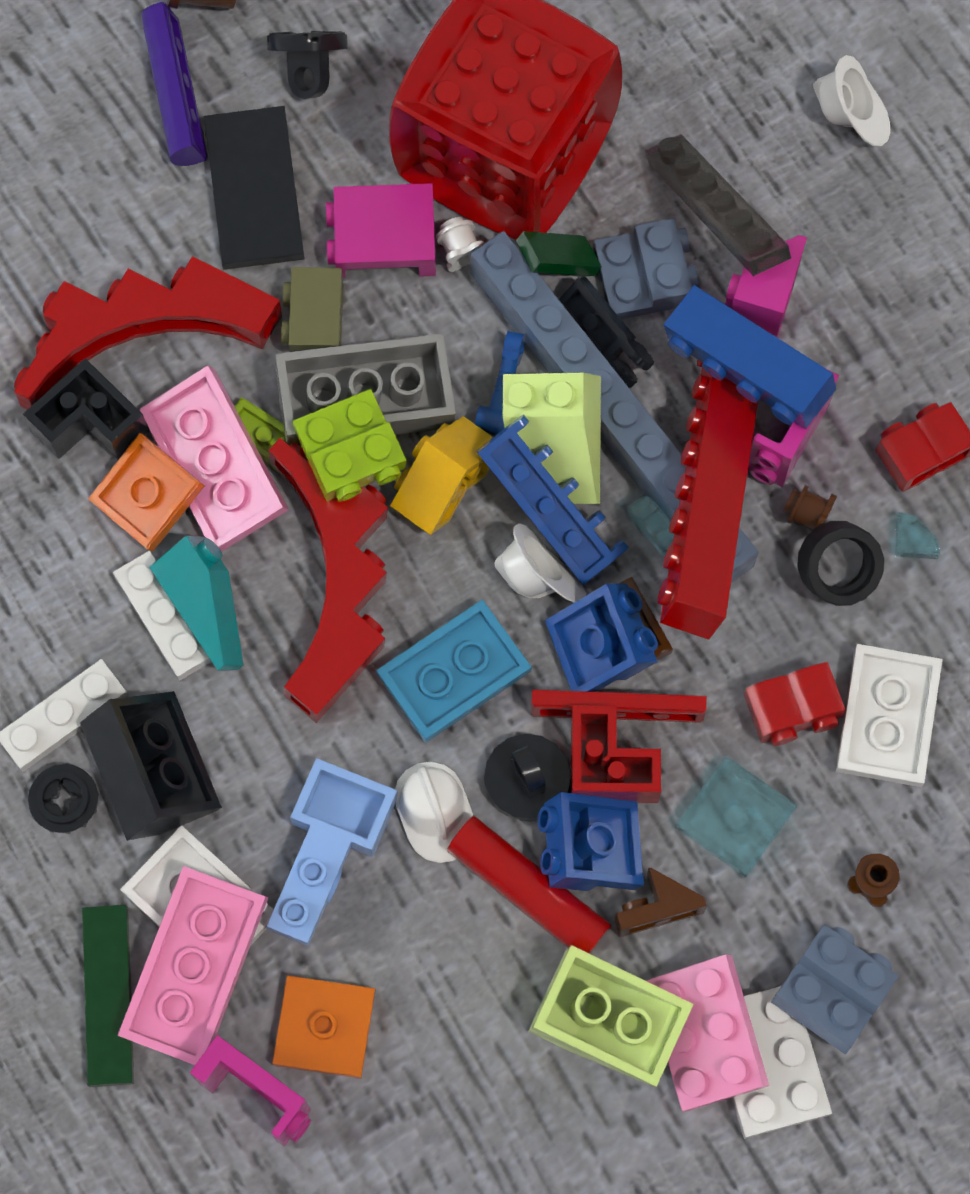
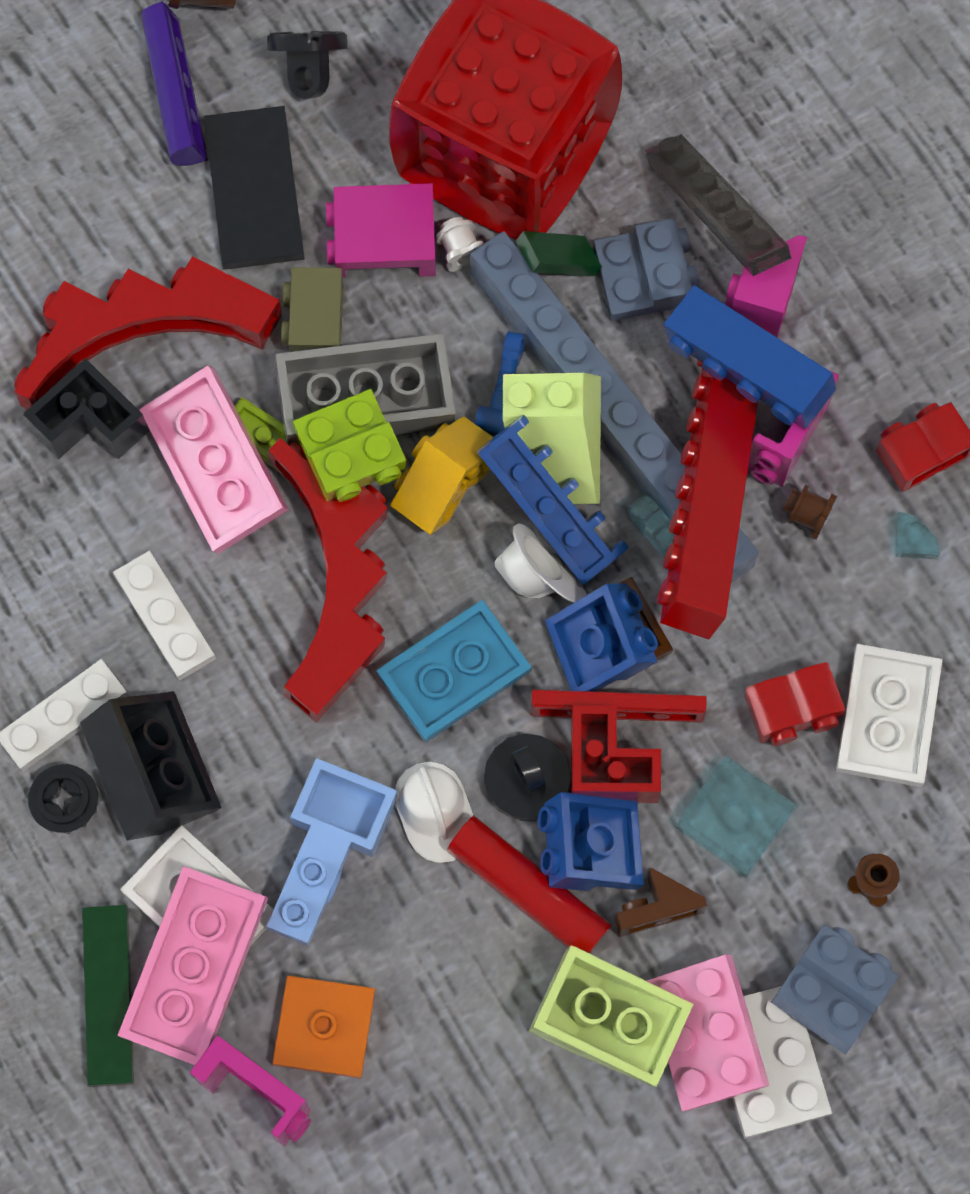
orange plate [88,433,205,552] -> none
teal slope [149,536,244,671] -> none
black hinge [558,277,655,388] -> none
black tyre [797,521,885,606] -> none
white piece [813,55,890,147] -> none

